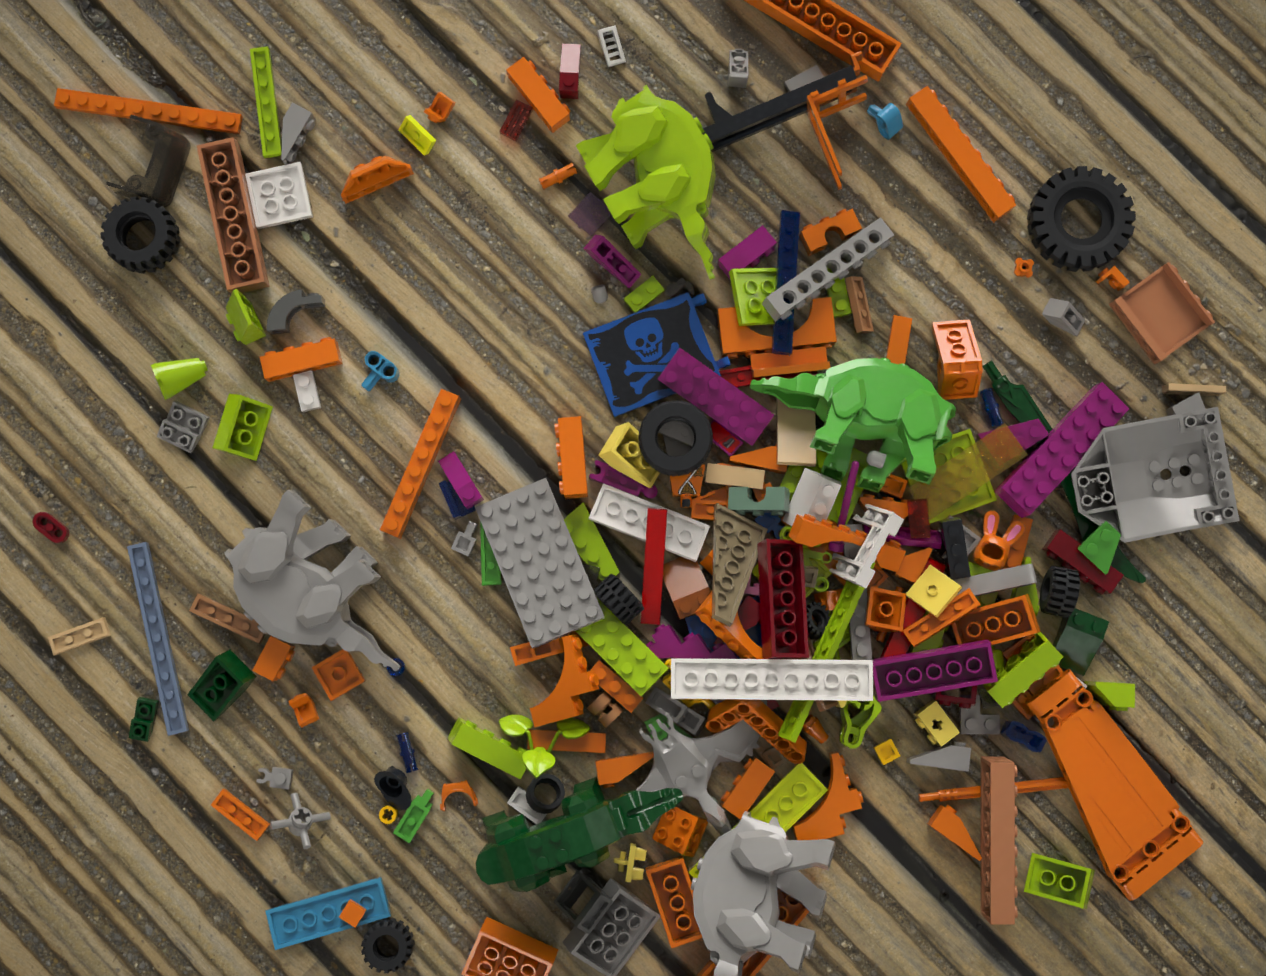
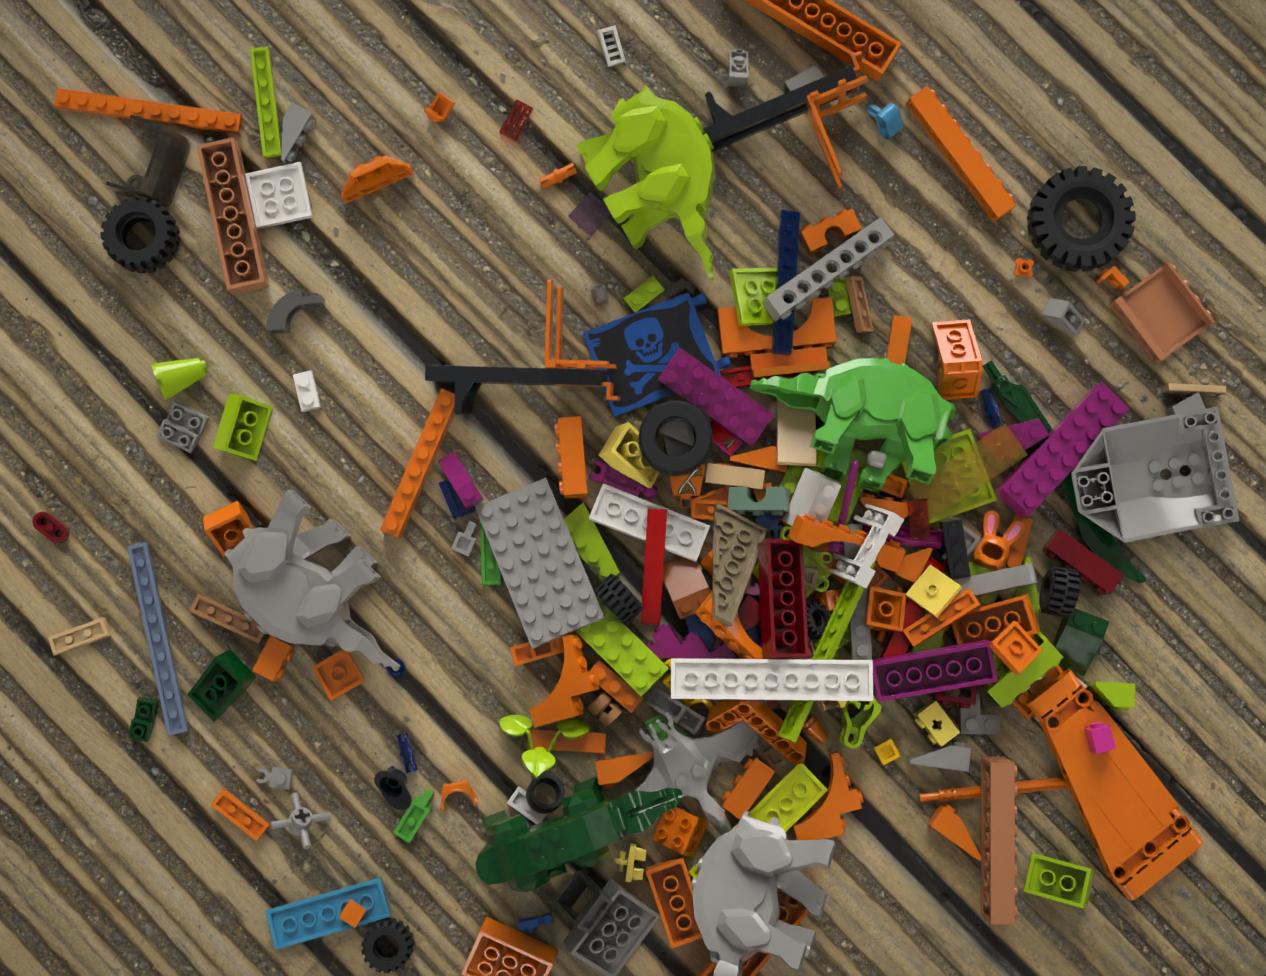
lime slope [226,289,266,345] -> none
orange brick [260,337,343,382] -> none
orange bracket [288,693,319,728] -> none
dark azure beam [361,351,400,391] -> none
yellow bush [379,805,398,824] -> none
neon yellow plate [398,115,436,156] -> none
lime wedge [448,717,527,780] -> none
orange brick [506,57,570,133] -> none
slope [559,44,581,99] -> none
magenta slope [583,235,641,288] -> none
magenta brick [717,225,777,279] -> none
clear blue brick [1000,720,1047,753] -> none
bright green wing [1078,521,1121,575] -> none
none -> orange slope [203,501,254,557]
none -> black piece [425,280,620,416]
none -> blue plate [518,912,553,933]
none -> orange plate [988,620,1042,676]
none -> dark pink brick [1084,722,1116,754]

